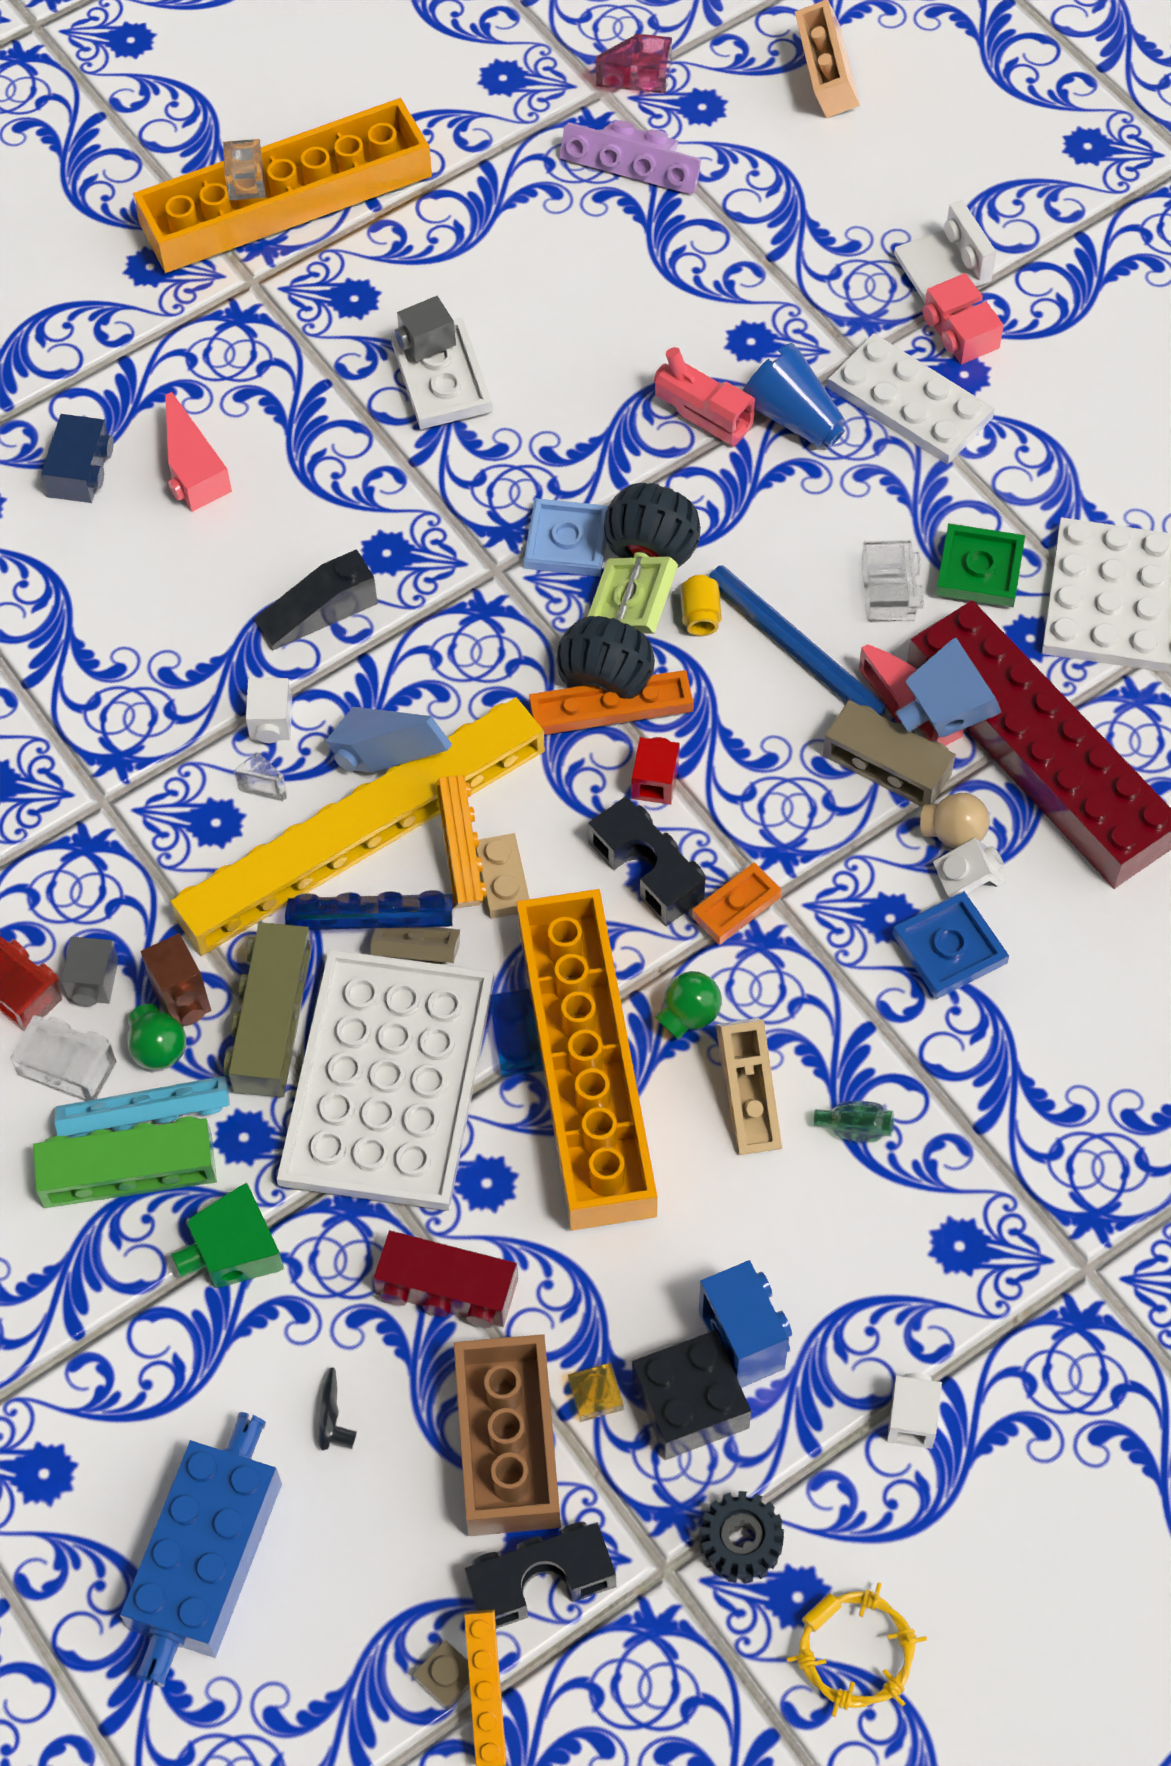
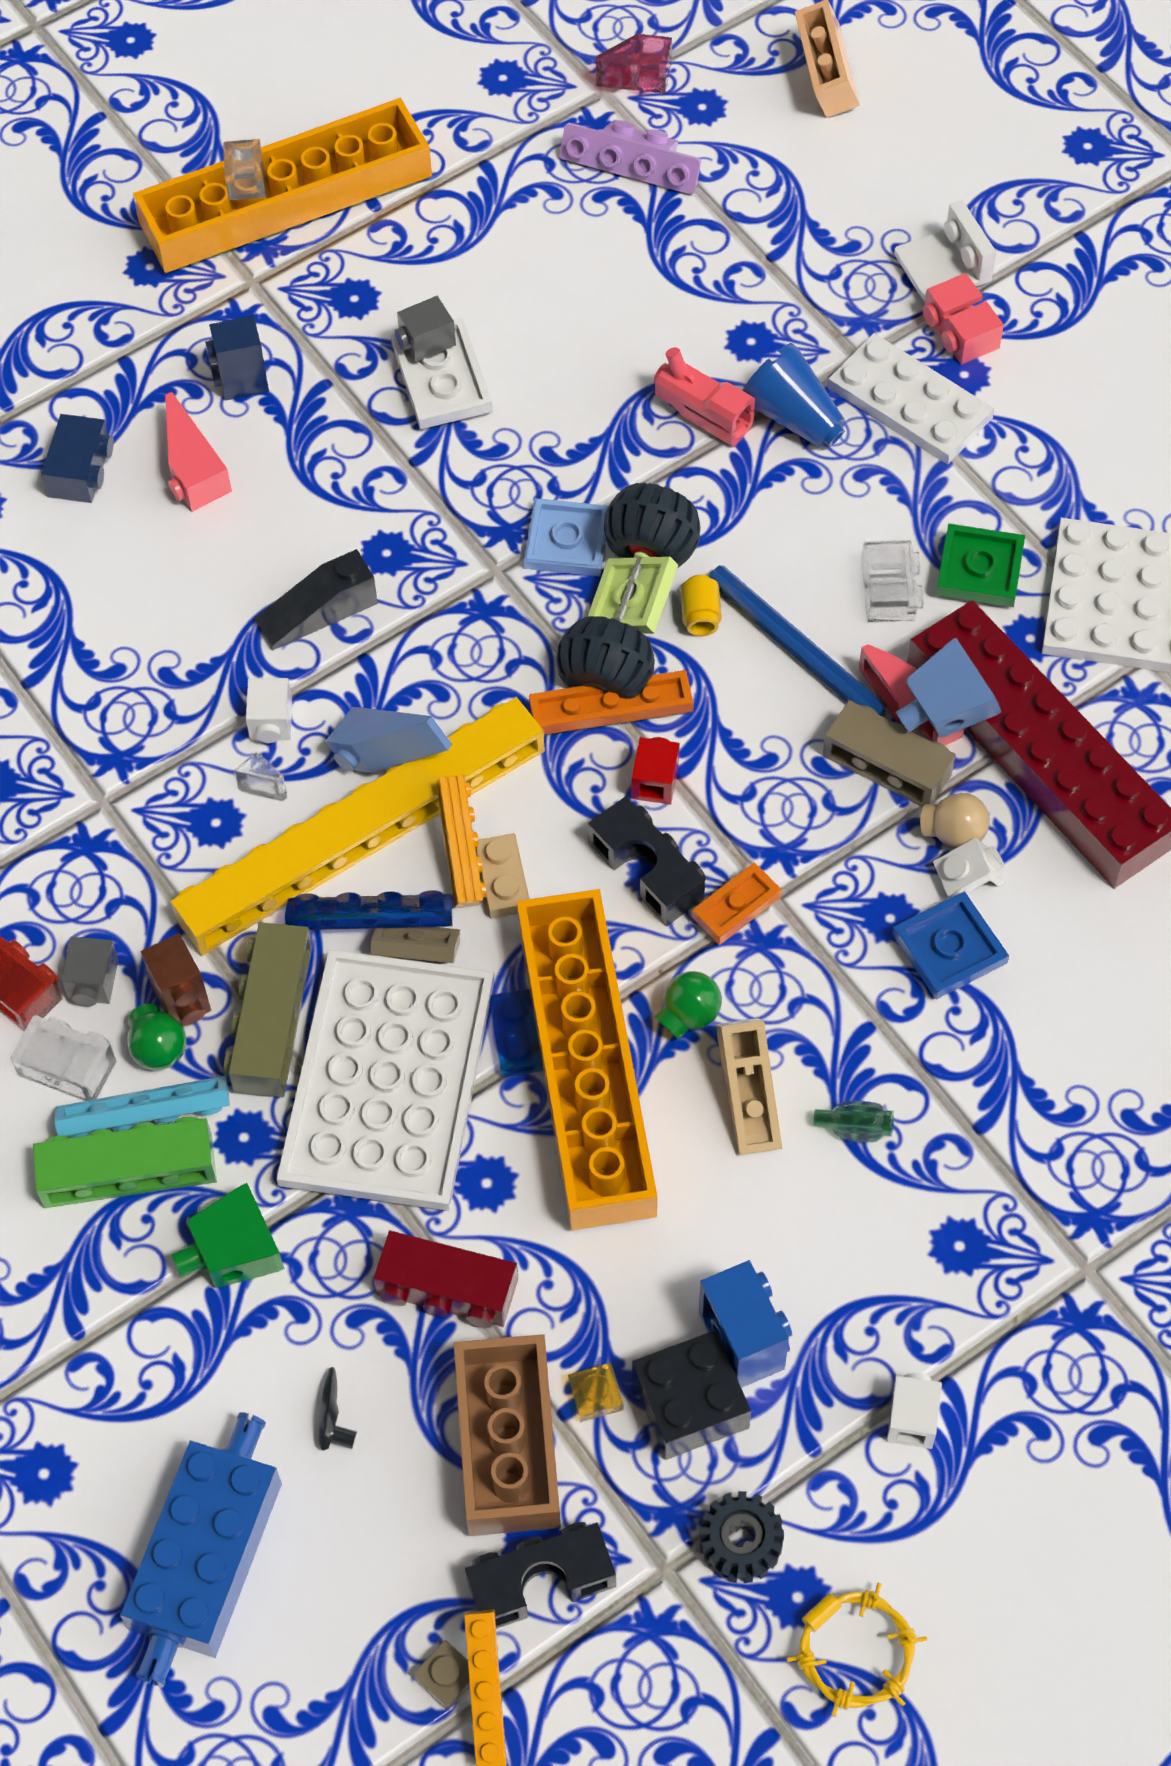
none -> dark blue brick [205,315,269,401]

